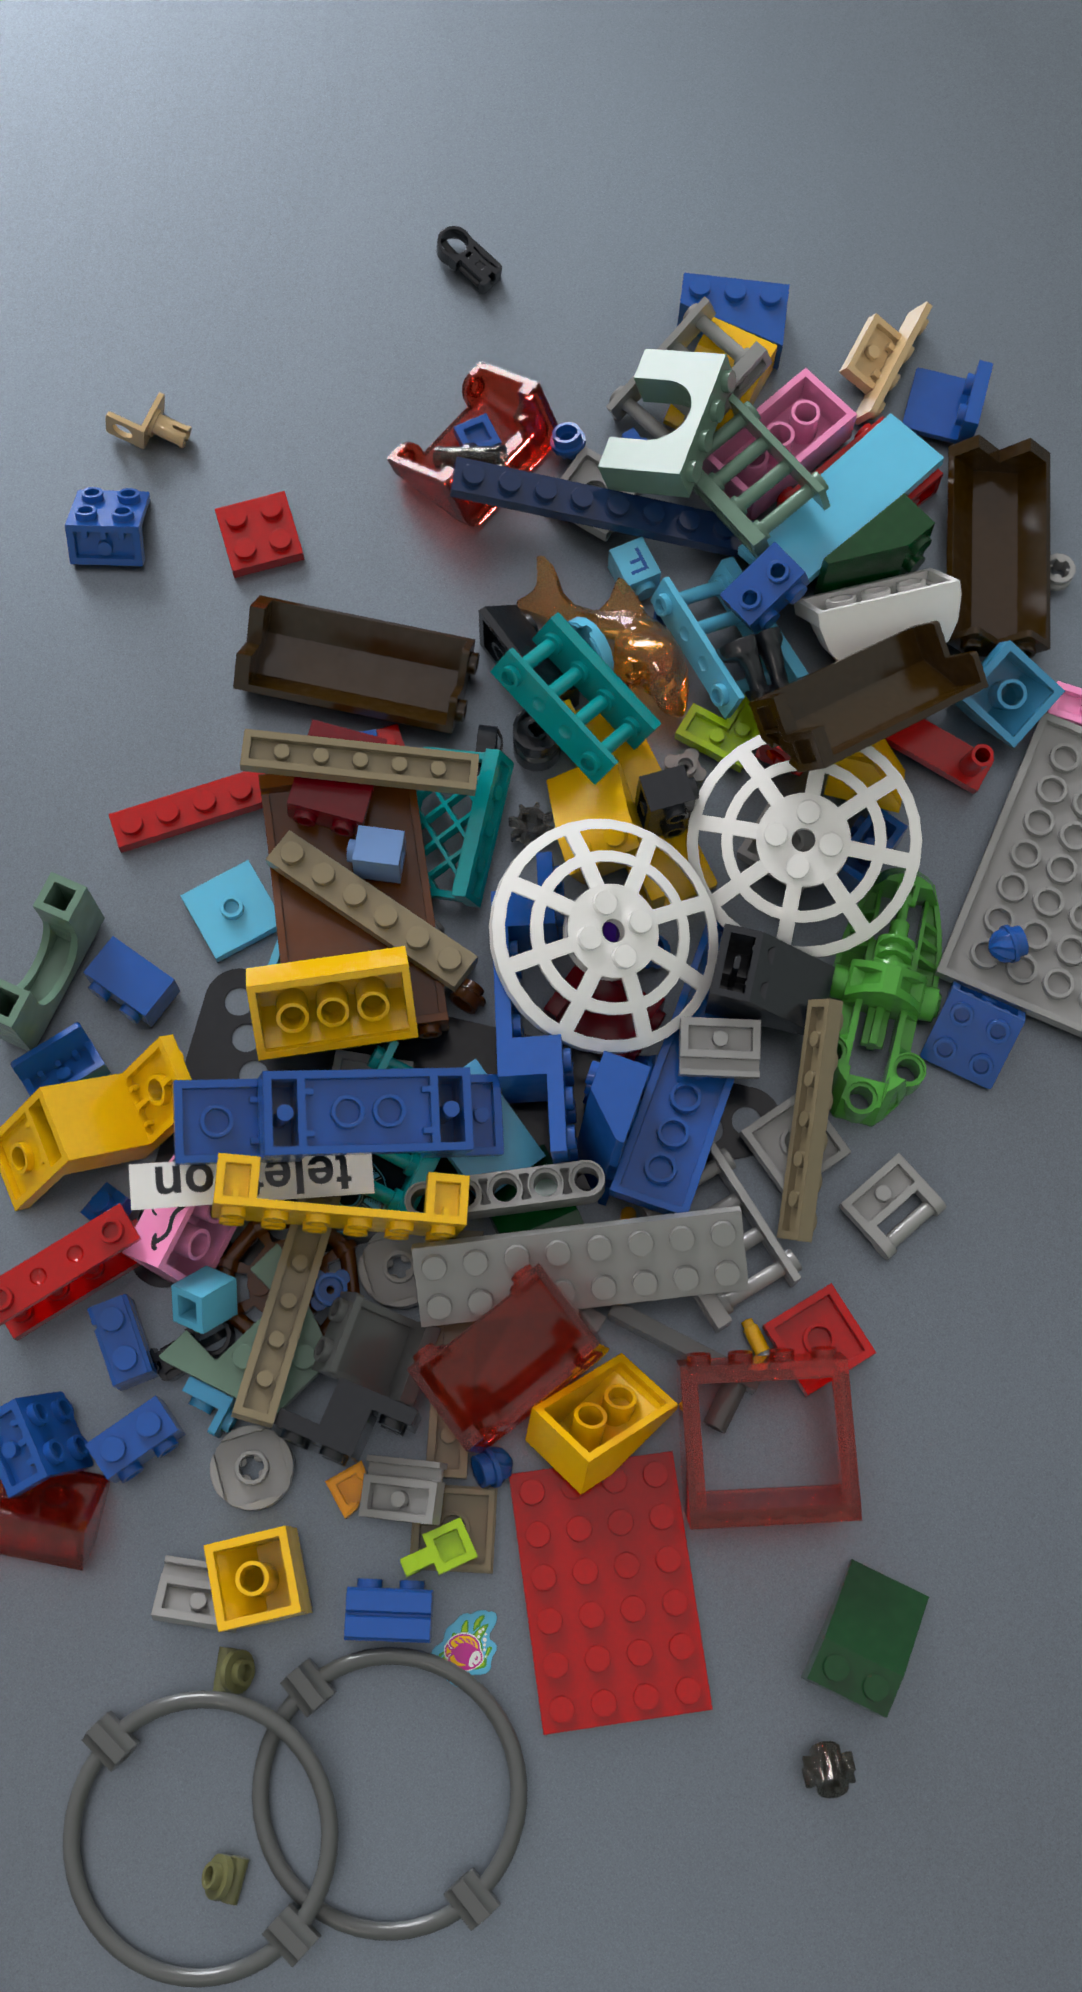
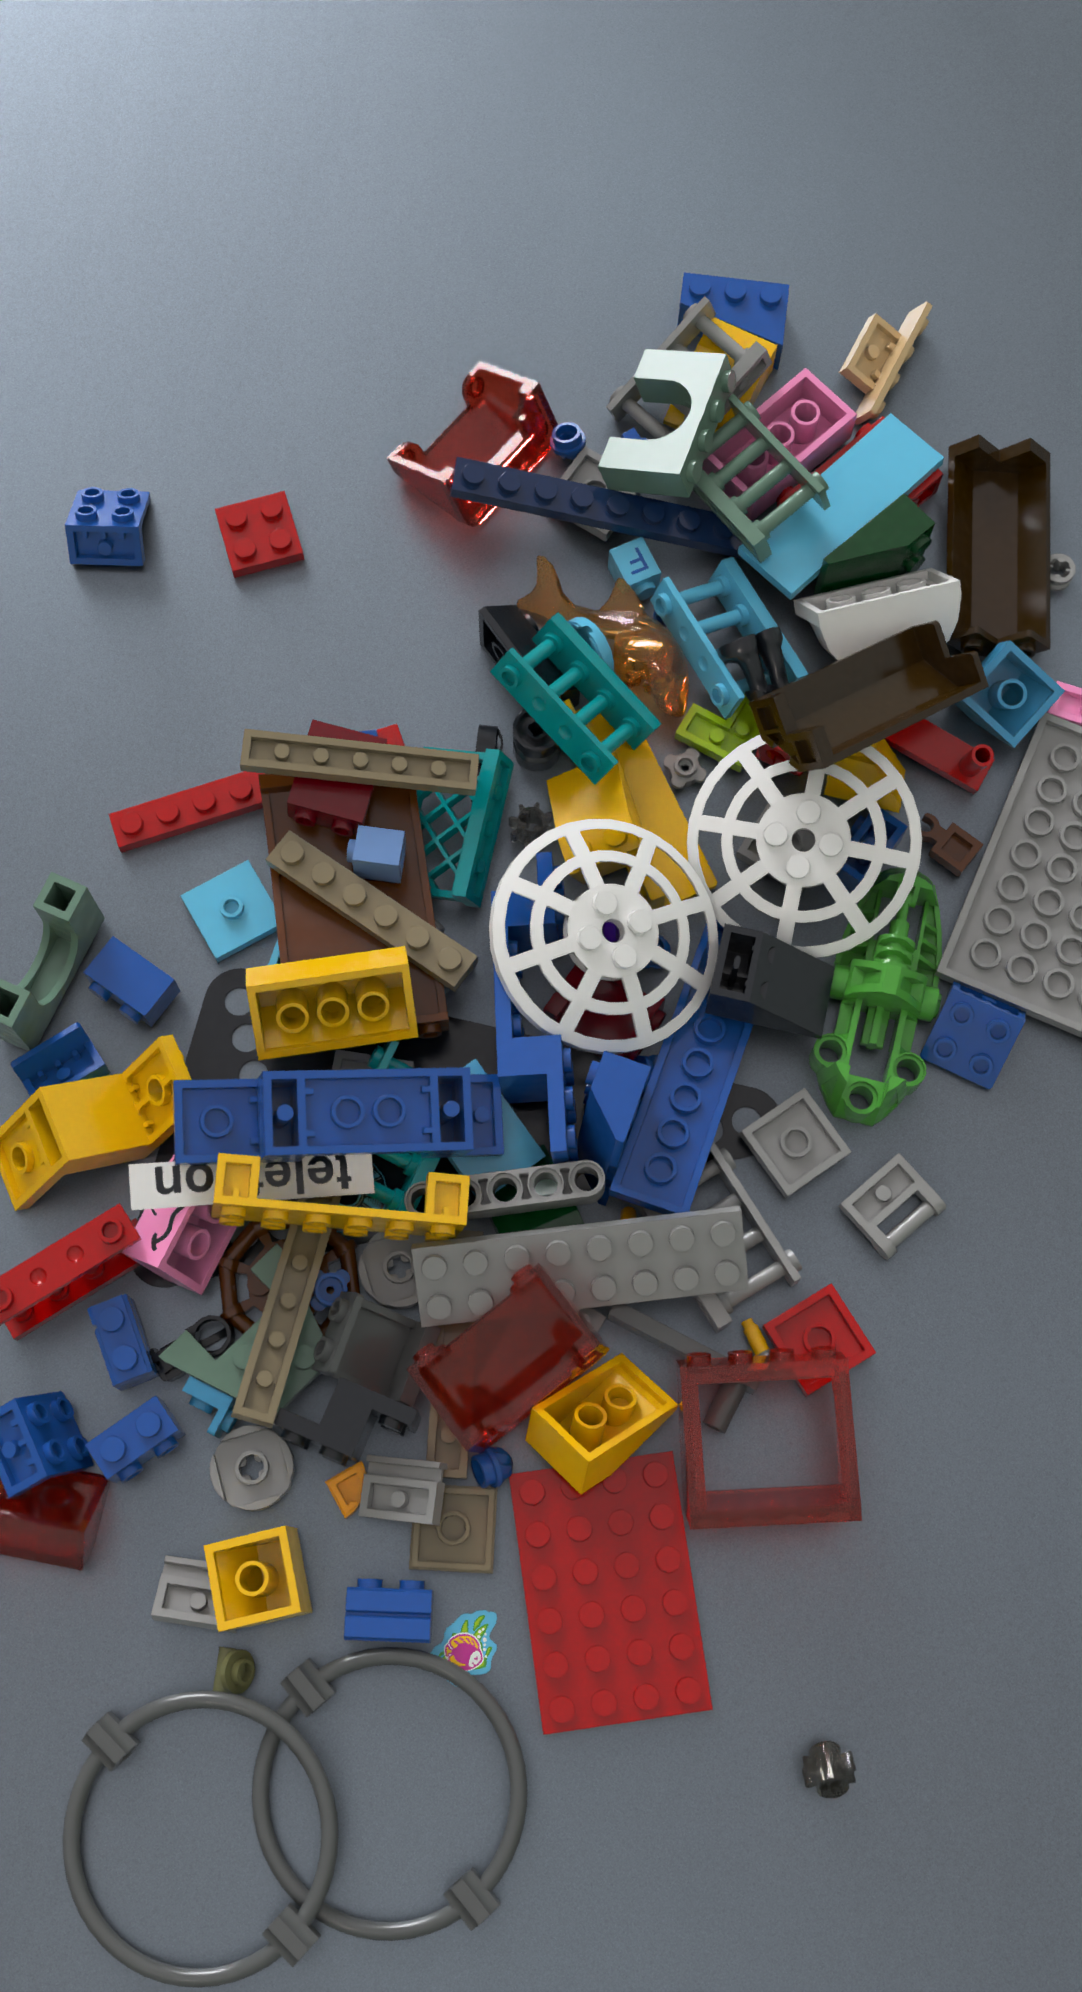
blue plate [80,1181,133,1221] -> none
tan bracket [105,392,192,449] -> none
medium azure brick [171,1266,238,1334] -> none
olive plate [202,1853,249,1905] -> none
dark brown panel [233,595,480,734] -> none
lime plate [400,1517,478,1577] -> none
clear smoke pin [433,443,508,470] -> none
black piece [436,226,502,294] -> none
reddish brown plate [449,979,486,1014] -> none
blue plate [454,413,502,460] -> none
black brick [634,765,699,838] -> none
light grey plate [678,1017,761,1079] -> none
blue brick [720,542,810,634] -> none
dark tan plate [777,999,843,1243] -> none
dark green slope [801,1559,929,1718] -> none
blue bracket [902,360,994,444] -> none
blue plate [988,925,1029,963] -> none
none -> reddish brown plate [921,813,984,877]

